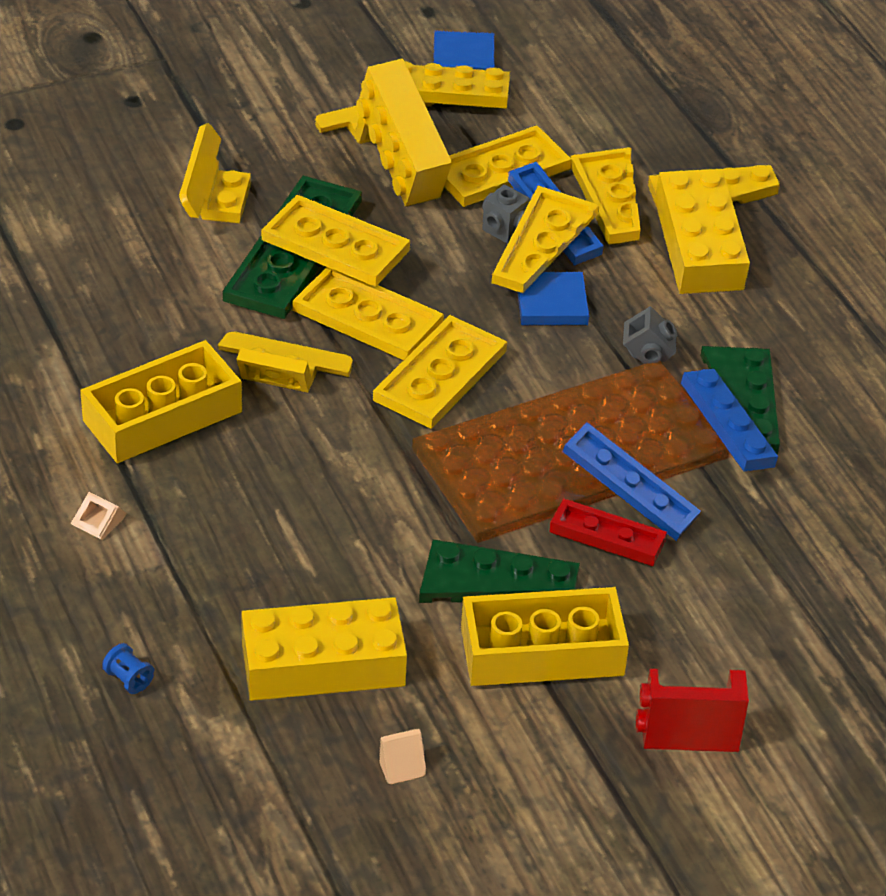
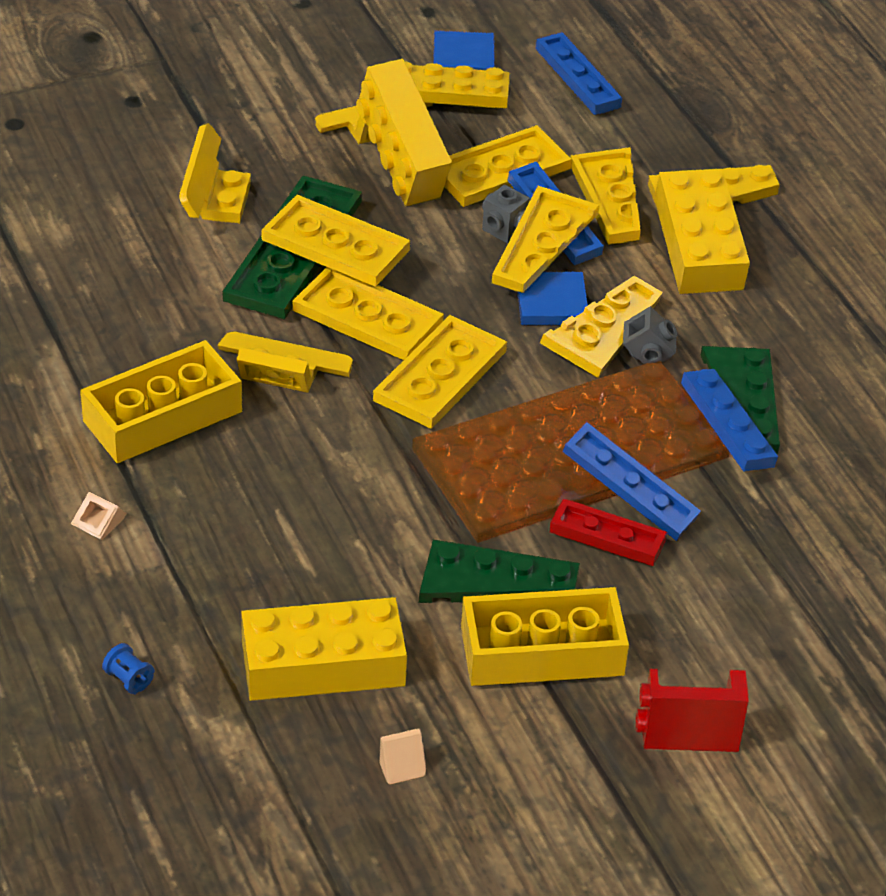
none -> blue plate [536,32,622,115]
none -> yellow wing [540,276,663,378]

